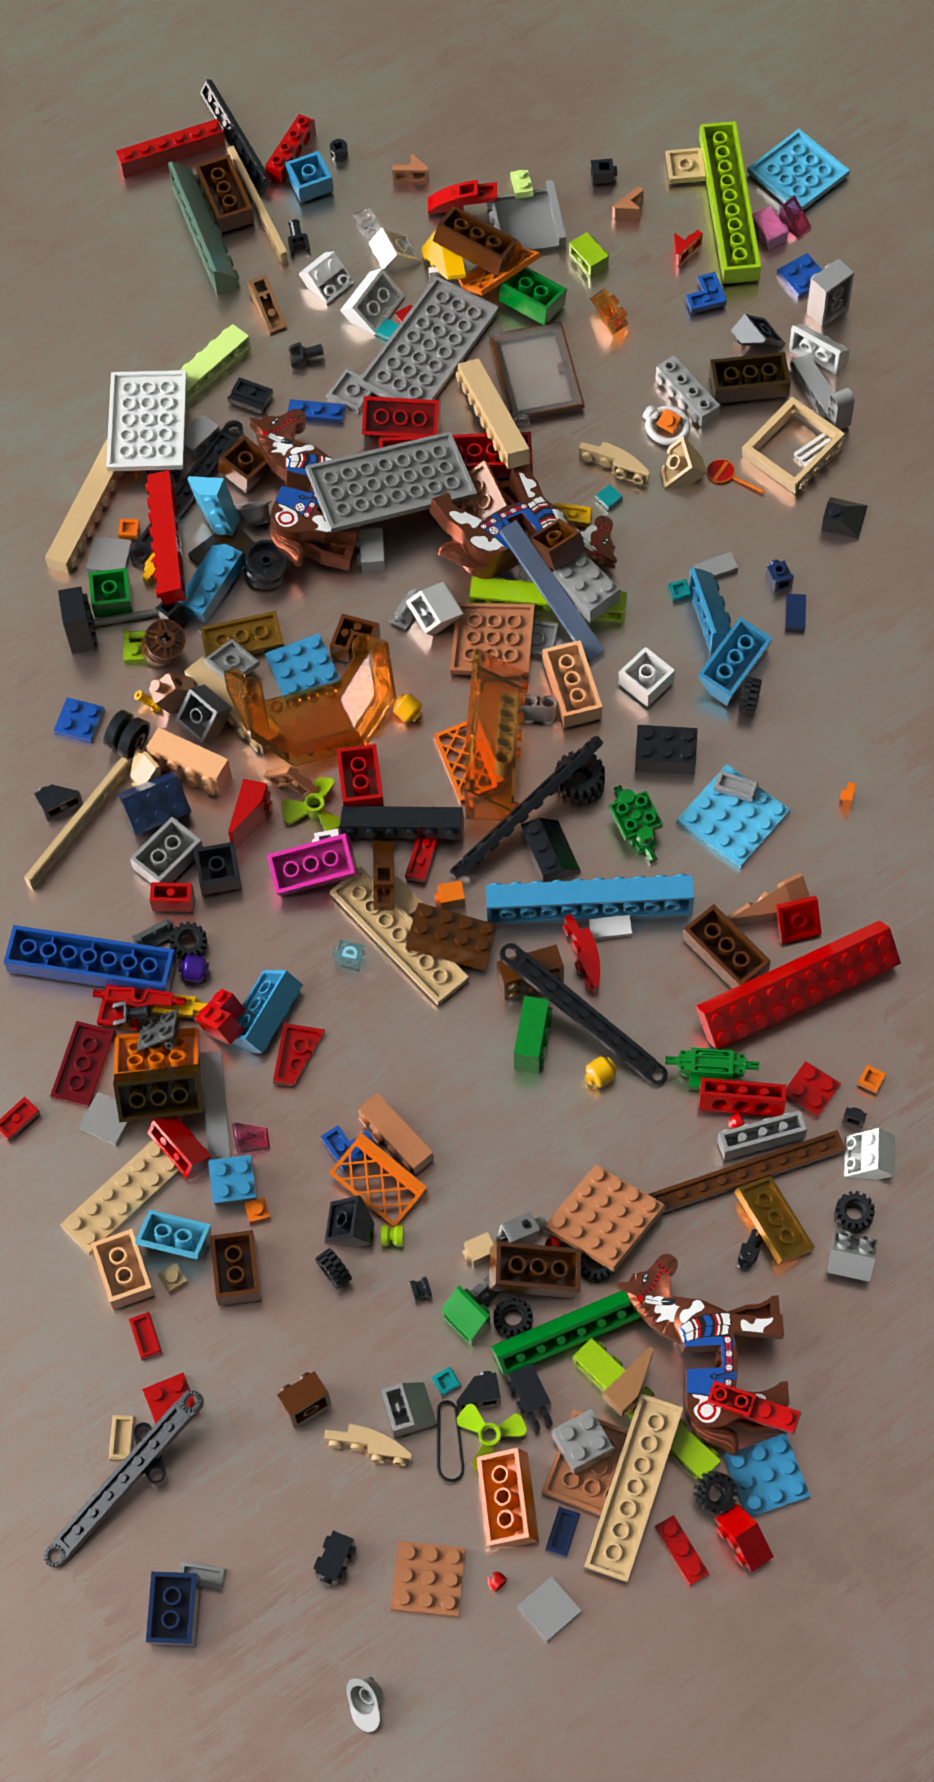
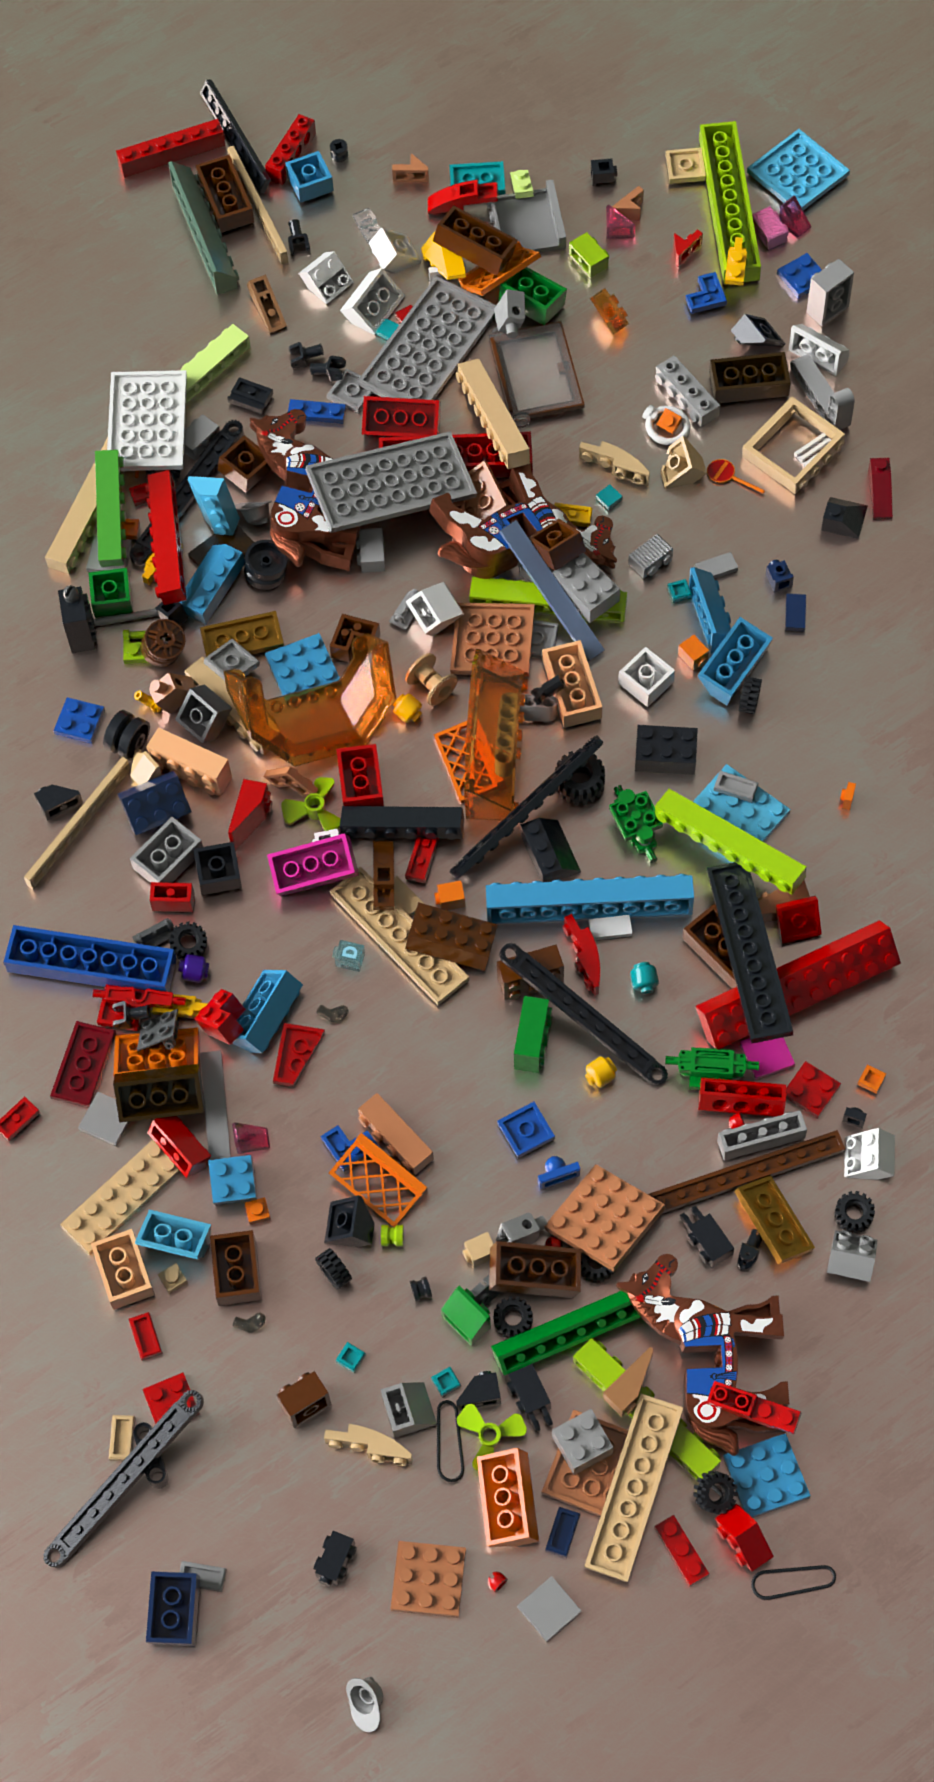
none -> dark grey hinge [63,585,80,603]
none -> bright green brick [95,449,127,567]
none -> red tile [129,482,149,507]
none -> clear smoke arm [233,1312,266,1333]
none -> black piece [310,356,346,382]
none -> clear smoke arm [316,1005,349,1022]
none -> teal tile [336,1342,366,1373]
none -> tan hose [405,653,458,706]
none -> teal plate [449,161,506,195]
none -> light grey torso [494,289,525,338]
none -> blue plate [497,1102,555,1158]
none -> black bar [531,675,566,705]
none -> blue tile [538,1156,580,1189]
none -> clear pink slope [606,204,635,239]
none -> light grey brick [628,534,673,579]
none -> teal head [630,962,659,994]
none -> lime brick [655,789,807,895]
none -> orange brick [678,635,709,671]
none -> black hinge [679,1206,734,1268]
none -> black plate [707,862,793,1044]
none -> yellow hinge [725,237,747,286]
none -> dark pink tile [740,1037,795,1080]
none -> black piece [751,1565,836,1600]
none -> dark red slope [868,458,893,520]

